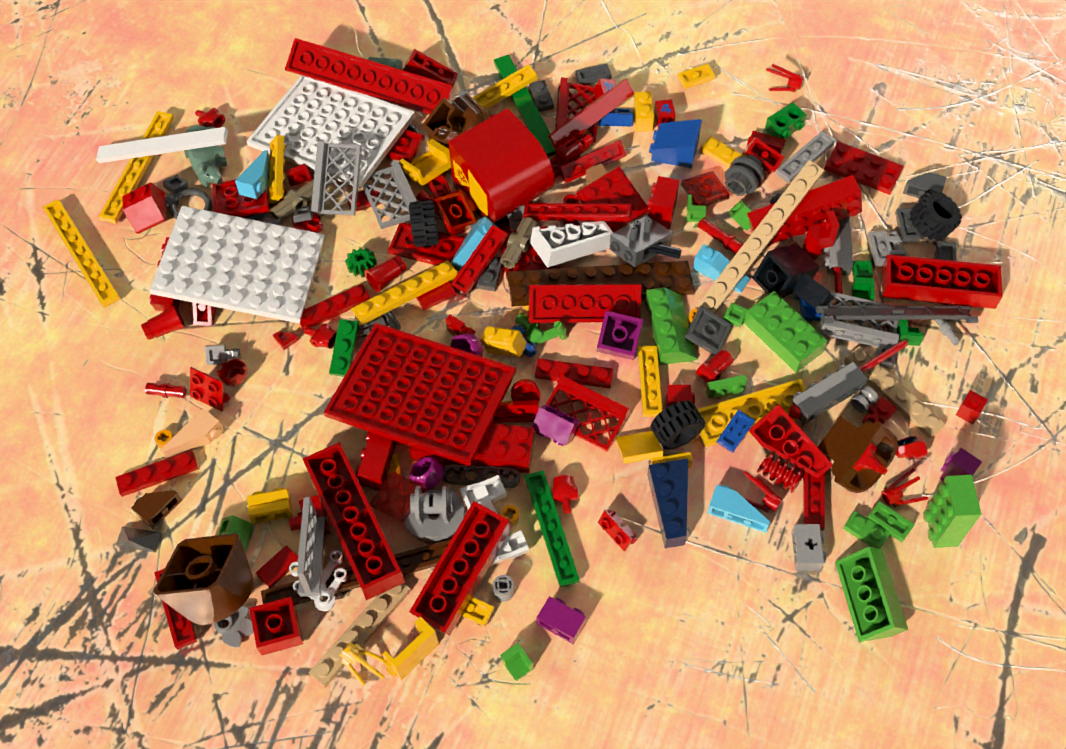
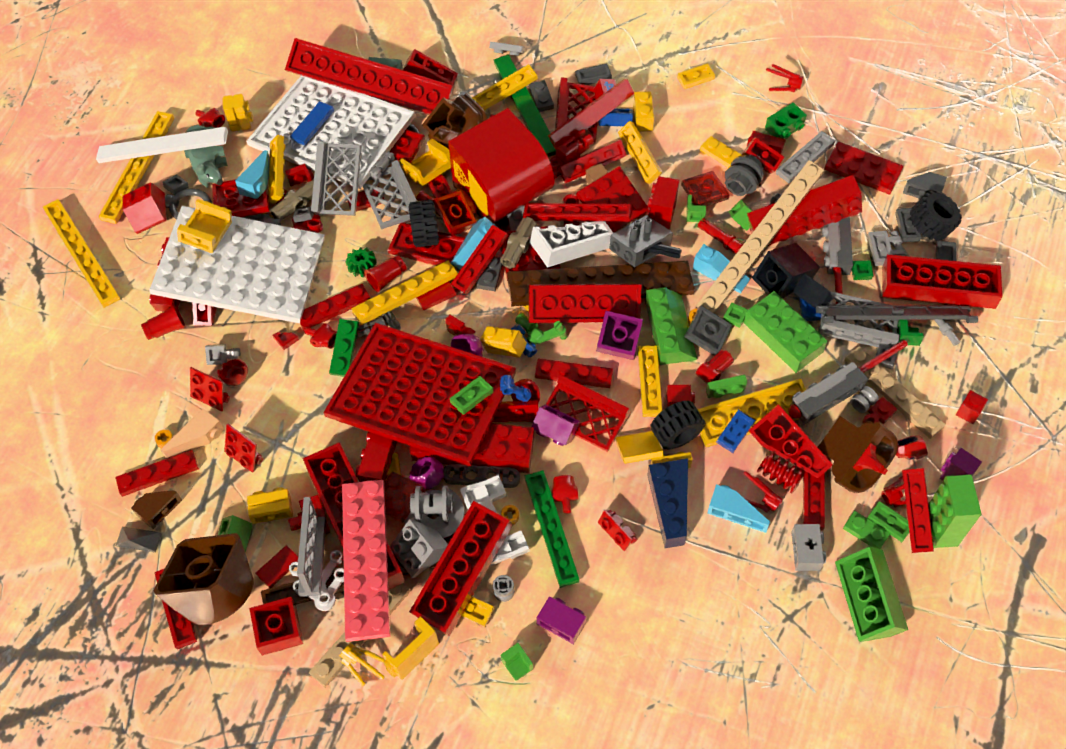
red pin [145,382,187,398] -> none
light grey plate [214,606,254,648] -> none
blue slope [649,119,702,169] -> none
red brick [654,99,676,127] -> none
red plate [802,210,839,260] -> none
green panel [851,277,875,305] -> none
none -> yellow panel [177,199,232,253]
none -> yellow brick [222,94,253,132]
none -> red hinge [224,424,263,473]
none -> blue tile [290,101,334,145]
none -> coral plate [342,480,390,642]
none -> light grey axle [370,151,395,179]
none -> light grey slope [390,519,448,578]
none -> bright green plate [450,376,493,415]
none -> light grey plate [489,41,525,56]
none -> blue bar [500,375,531,402]
none -> yellow plate [618,121,662,184]
none -> red plate [902,468,934,553]

